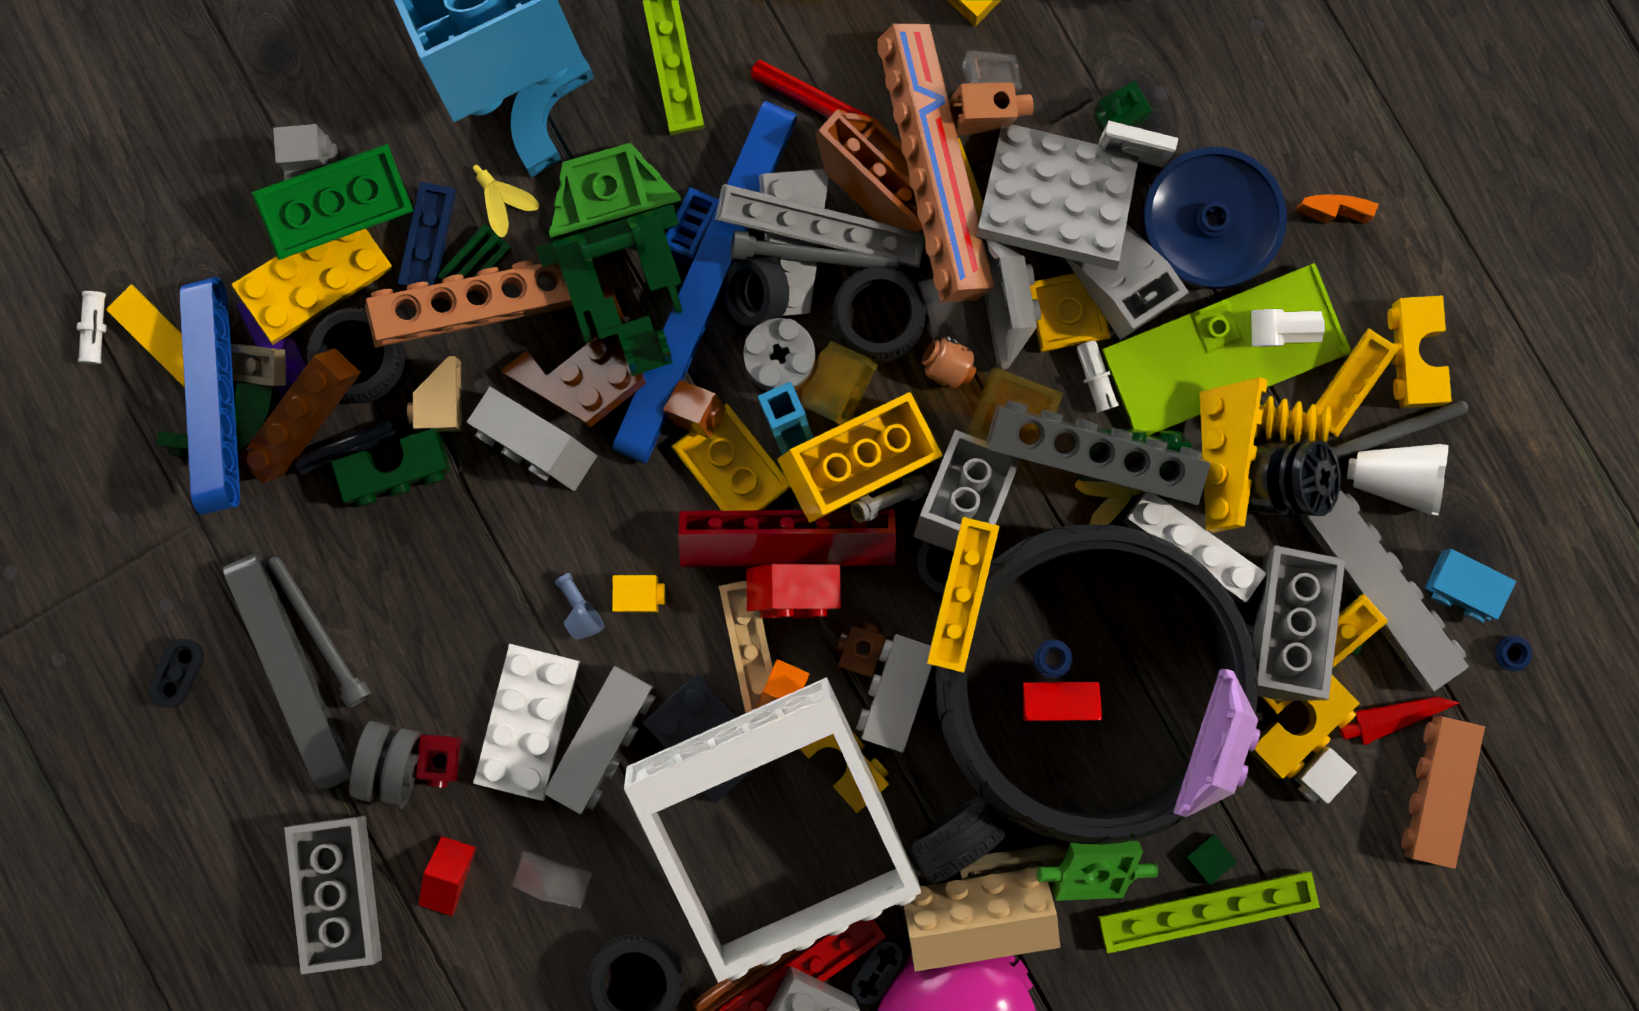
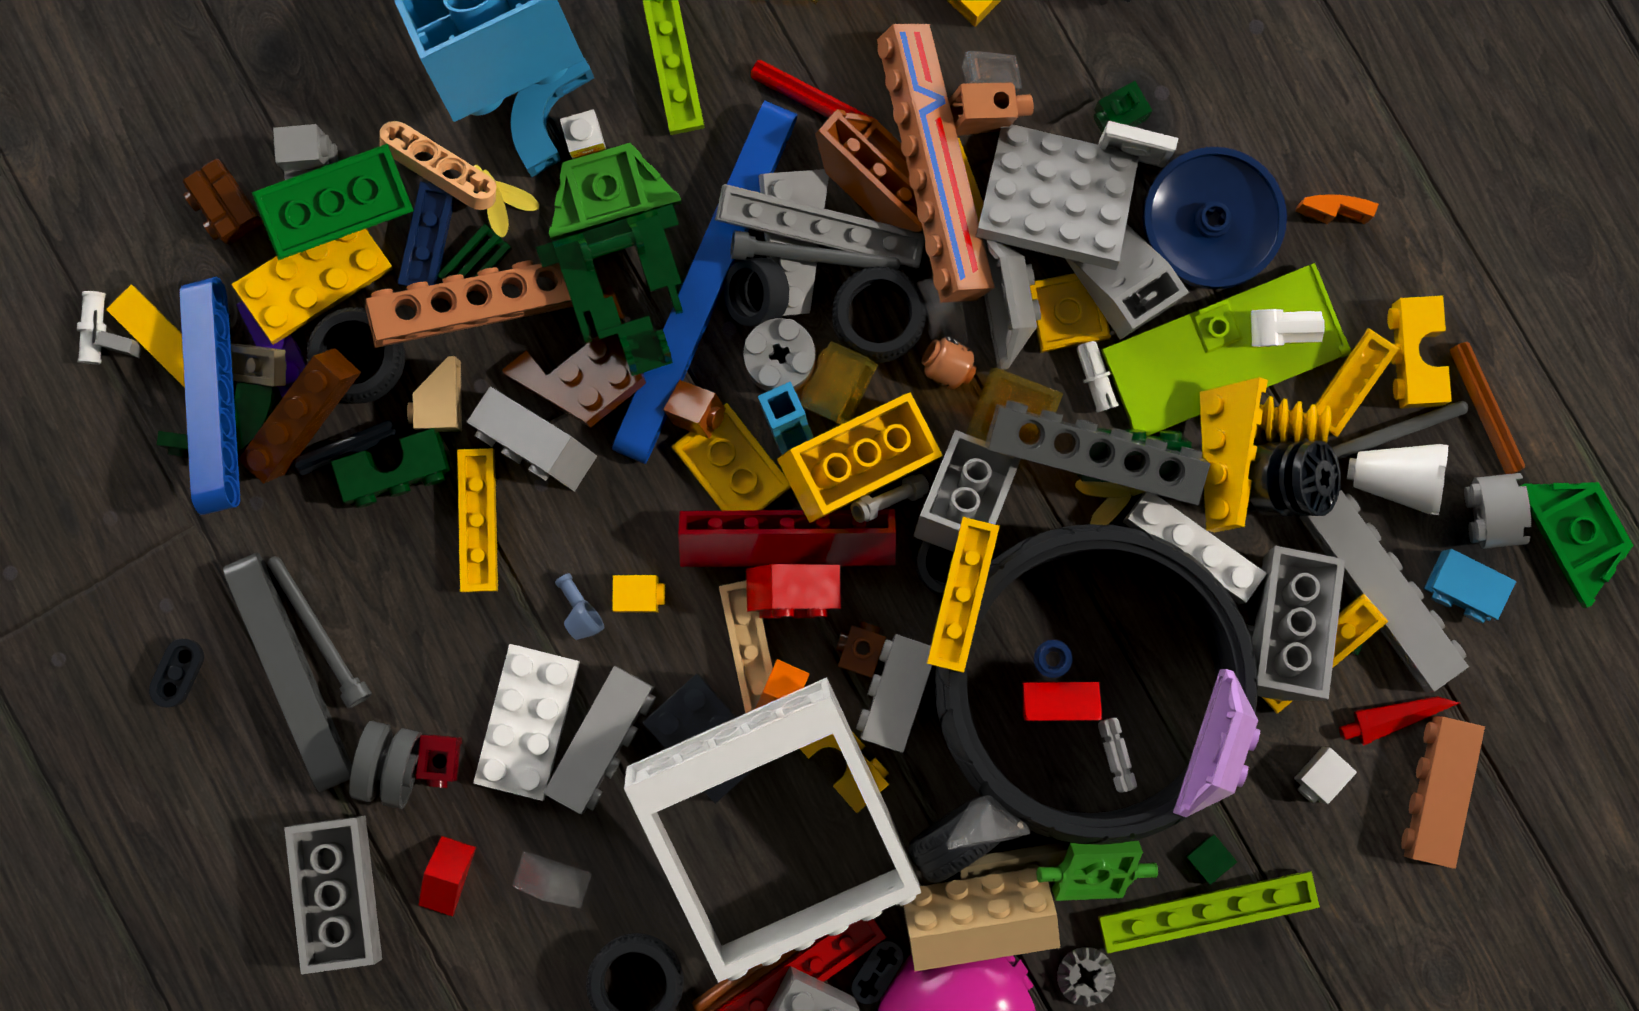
blue slope [665,187,719,269] -> none
yellow arch [1249,675,1360,779] -> none
dark blue plate [1495,636,1532,672] -> none
none -> light grey tile [95,331,143,358]
none -> reddish brown brick [183,159,263,245]
none -> light nougat beam [380,121,497,210]
none -> yellow plate [457,448,498,593]
none -> white brick [560,109,606,159]
none -> clear slope [947,795,1030,850]
none -> light grey gear [1057,947,1116,1007]
none -> light grey axle [1098,718,1137,793]
none -> dark orange axle [1450,342,1525,474]
none -> light grey brick [1464,473,1531,549]
none -> green wing [1519,482,1634,608]

